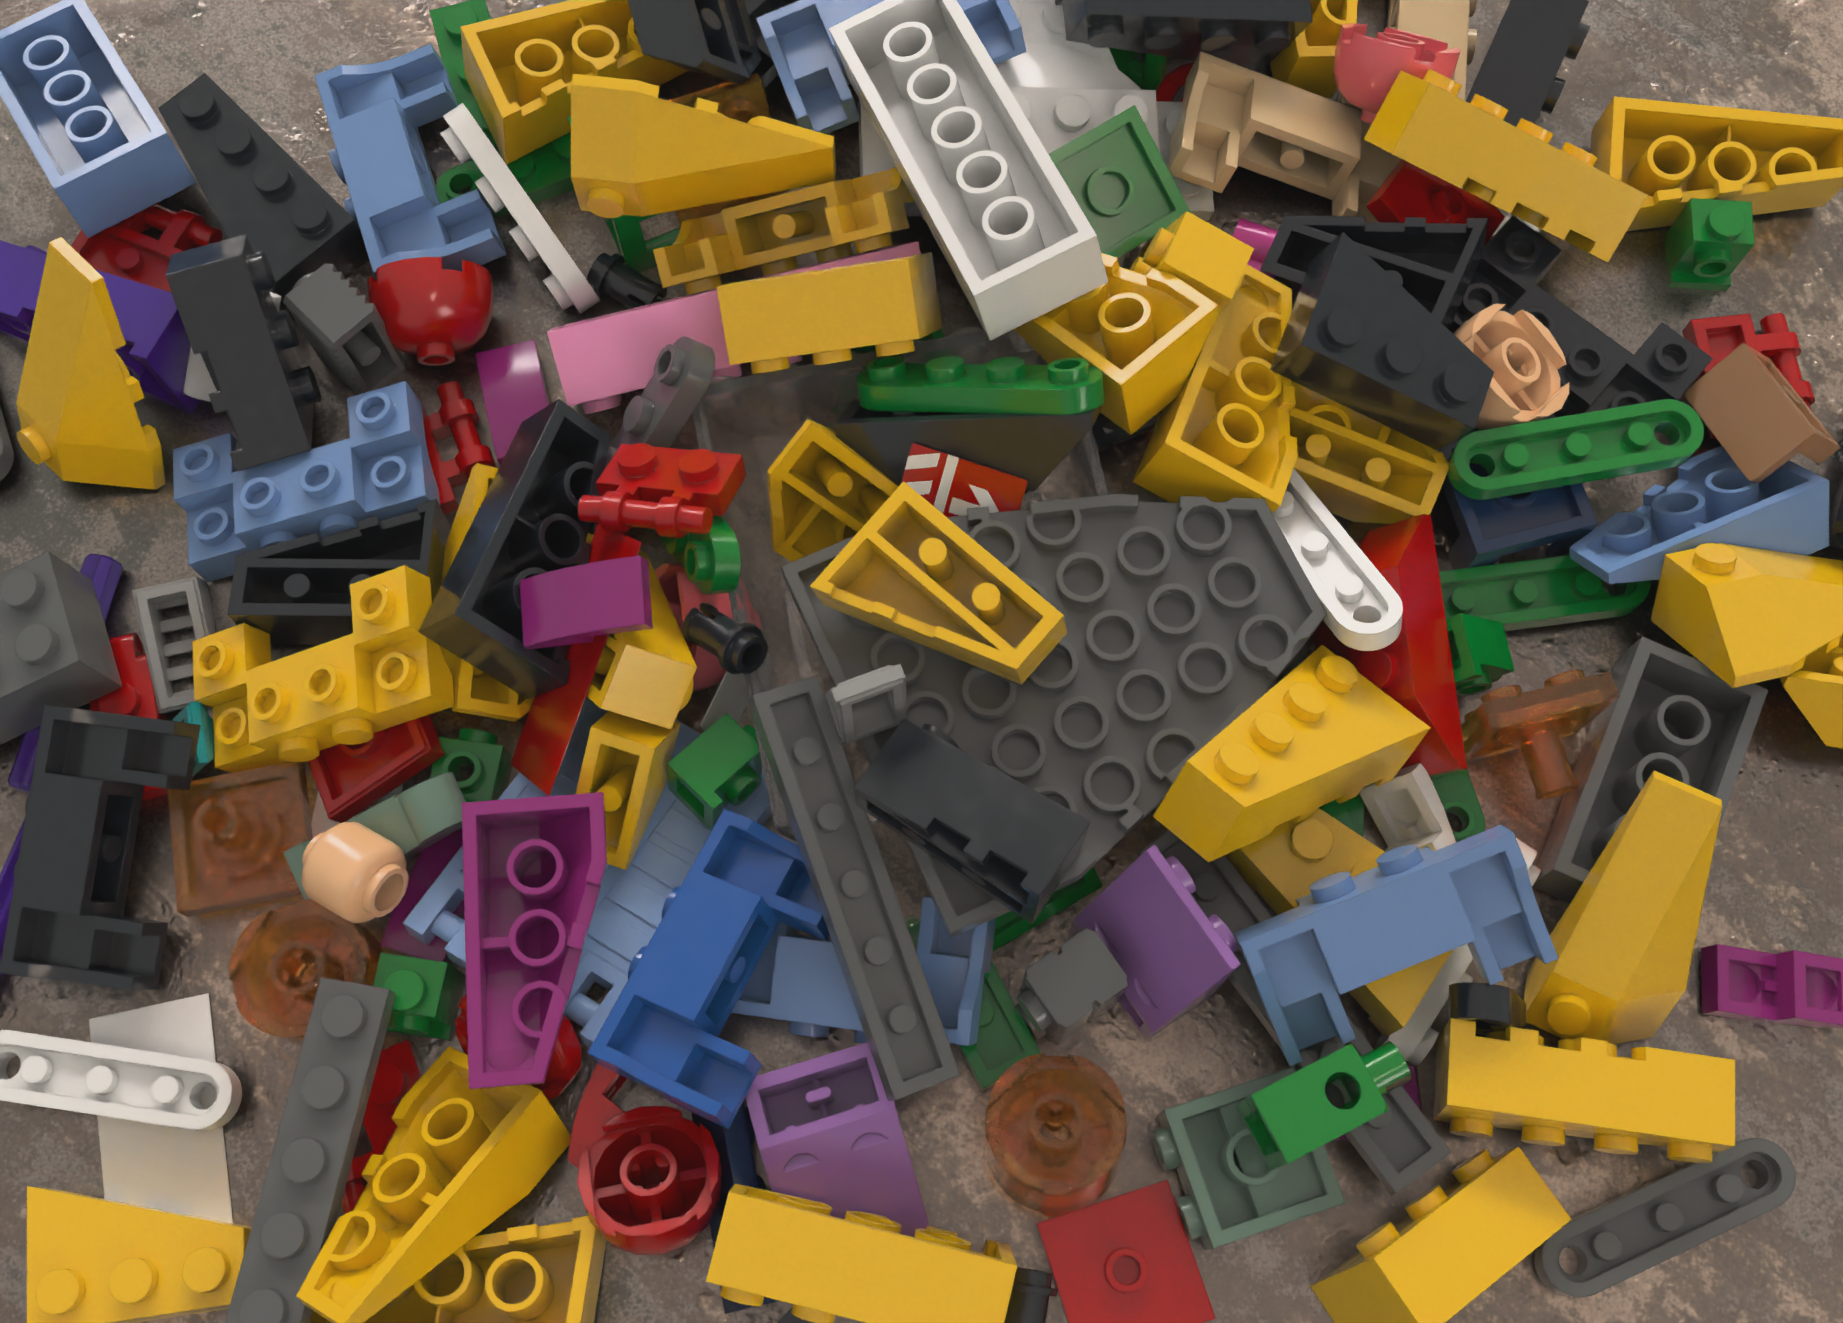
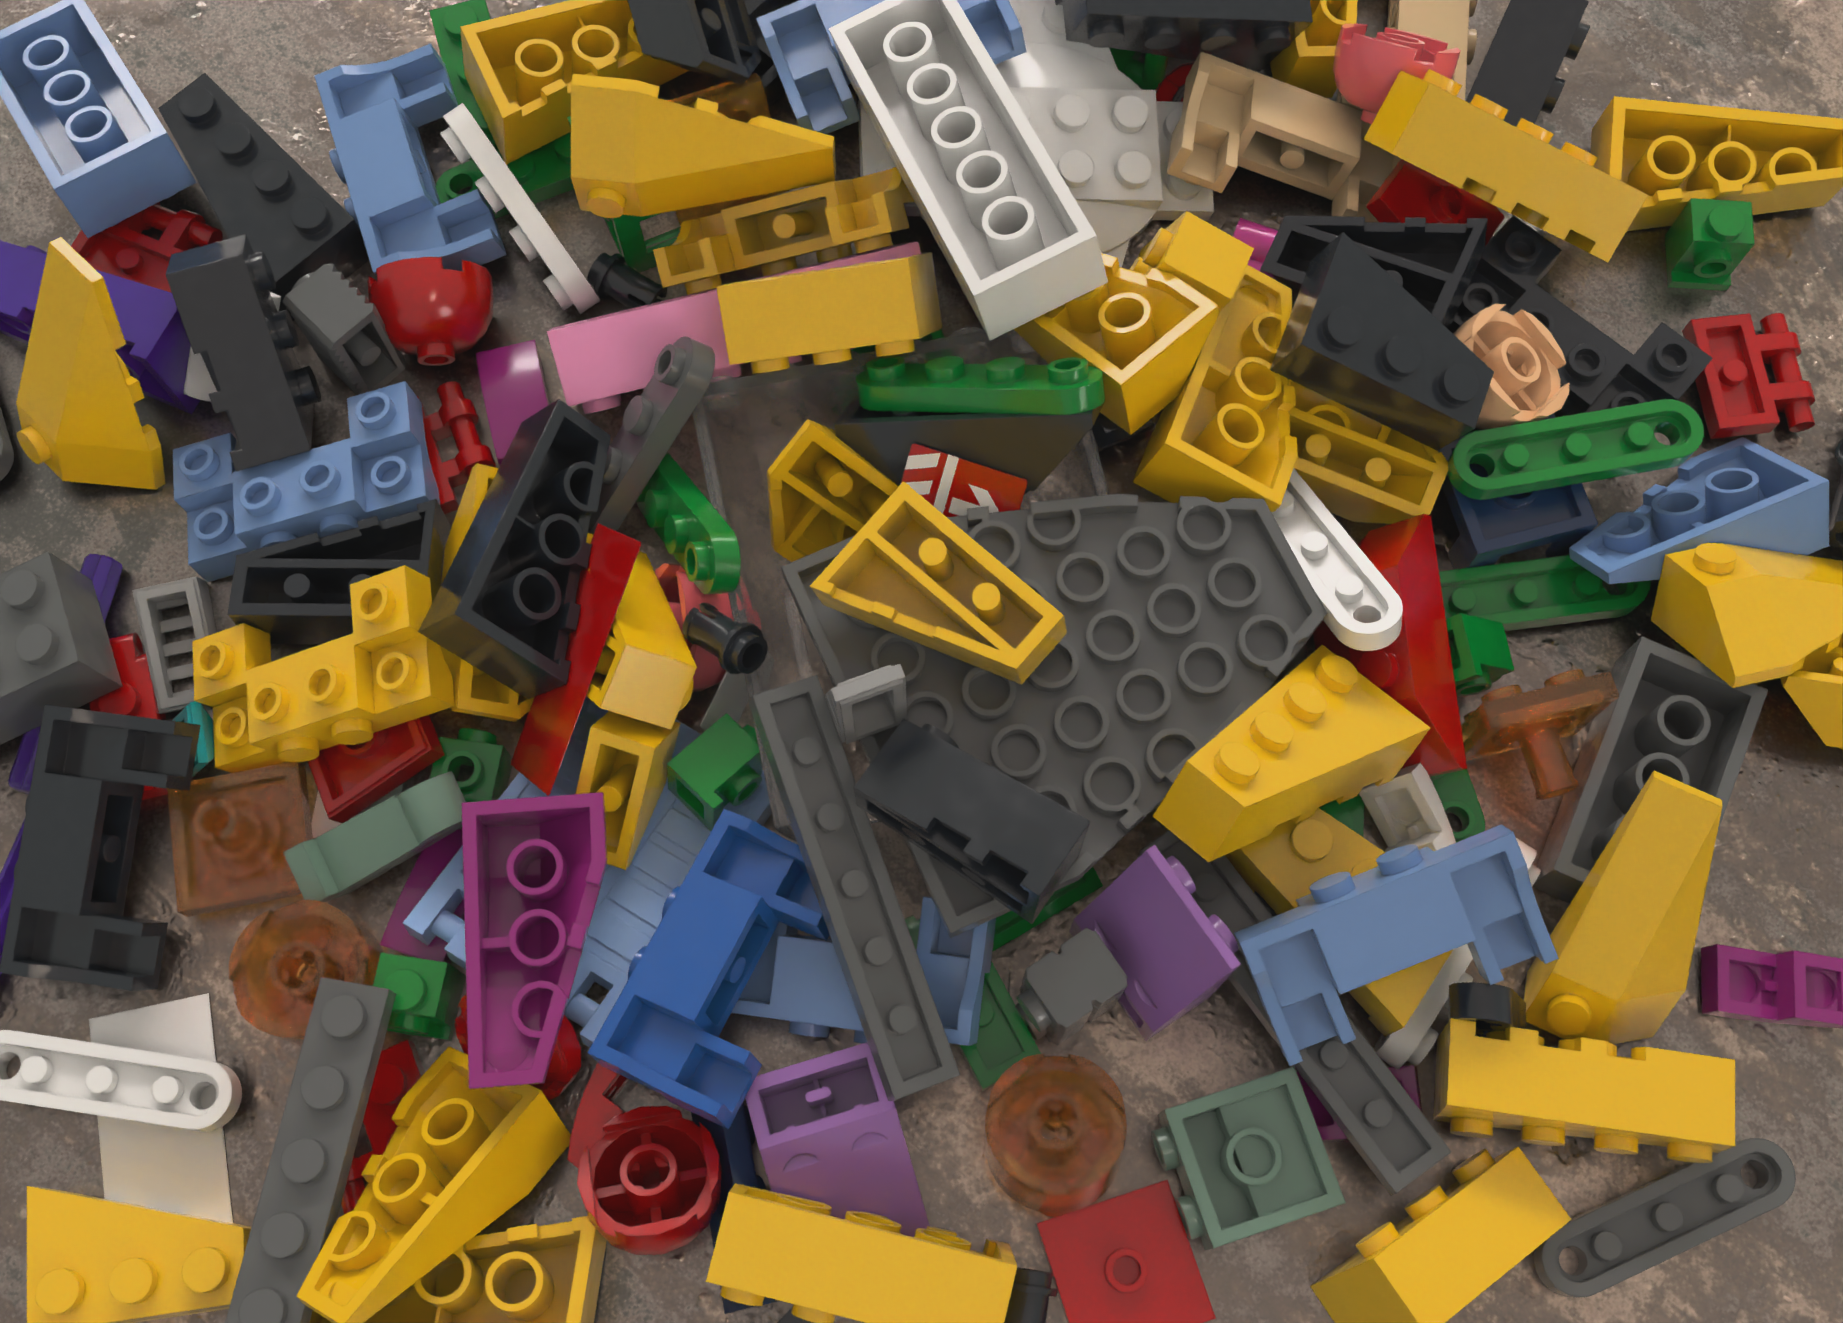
light nougat head [301,822,409,923] -> none
magenta slope [520,555,653,650] -> none
red plate [578,443,746,538] -> none
green plate [1049,105,1191,258] -> none
green torso [1236,1041,1412,1170] -> none
medium nougat panel [1685,342,1841,483] -> none

